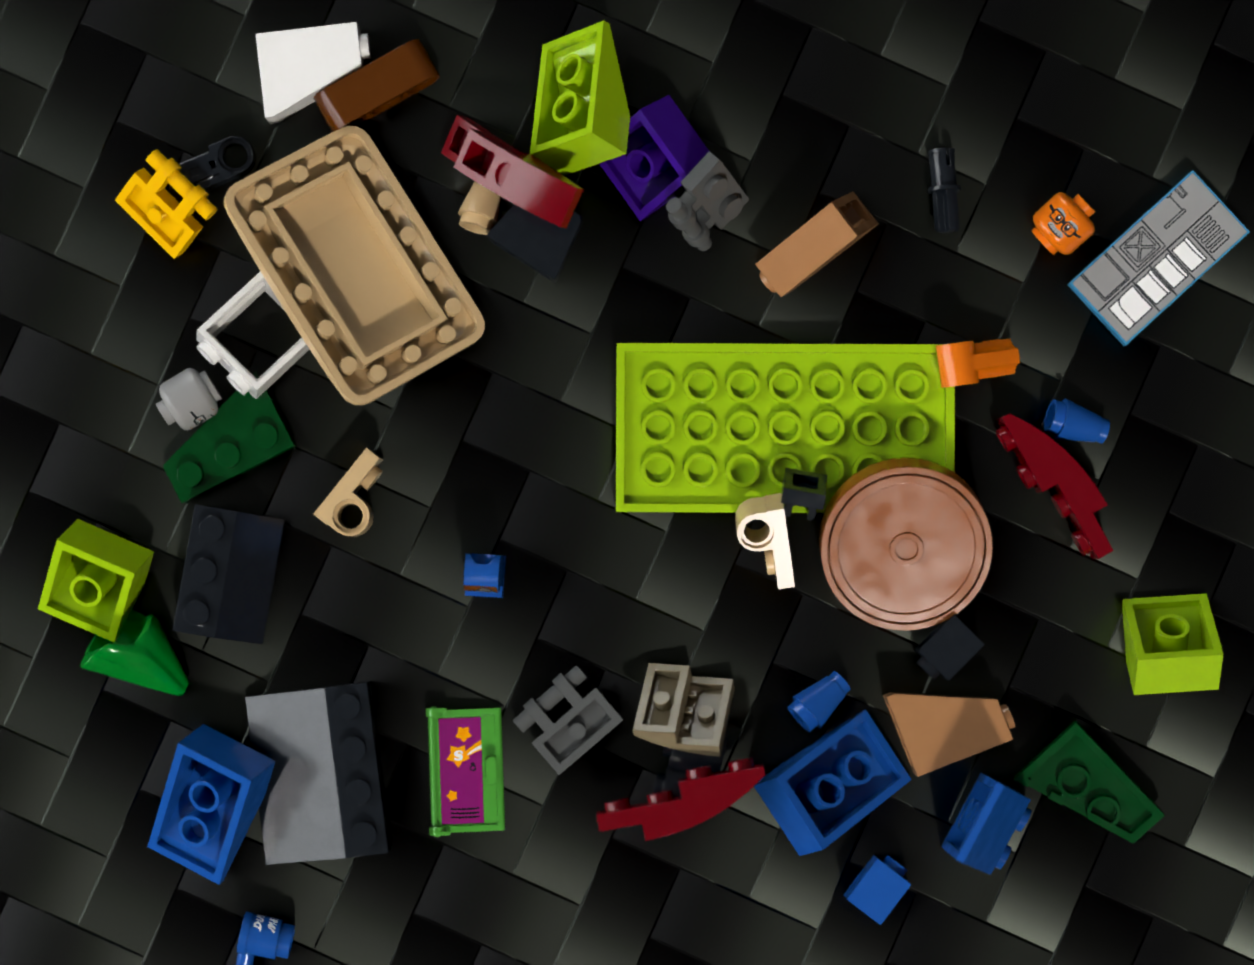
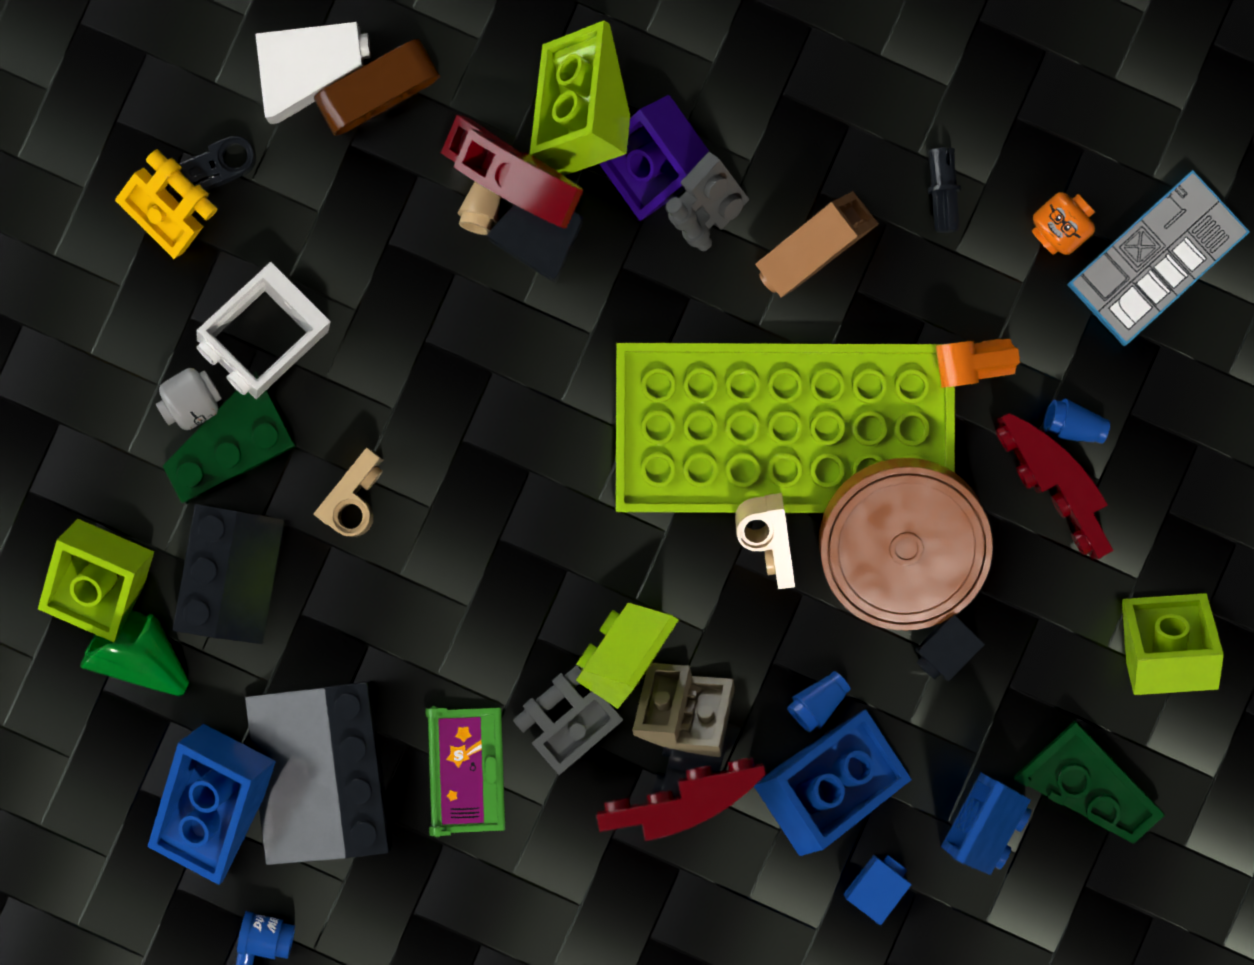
tan wedge [224,125,485,406] -> none
blue leg [464,553,506,598] -> none
black tile [781,468,827,521] -> none
medium nougat slope [883,692,1015,777] -> none
none -> lime slope [575,603,679,709]

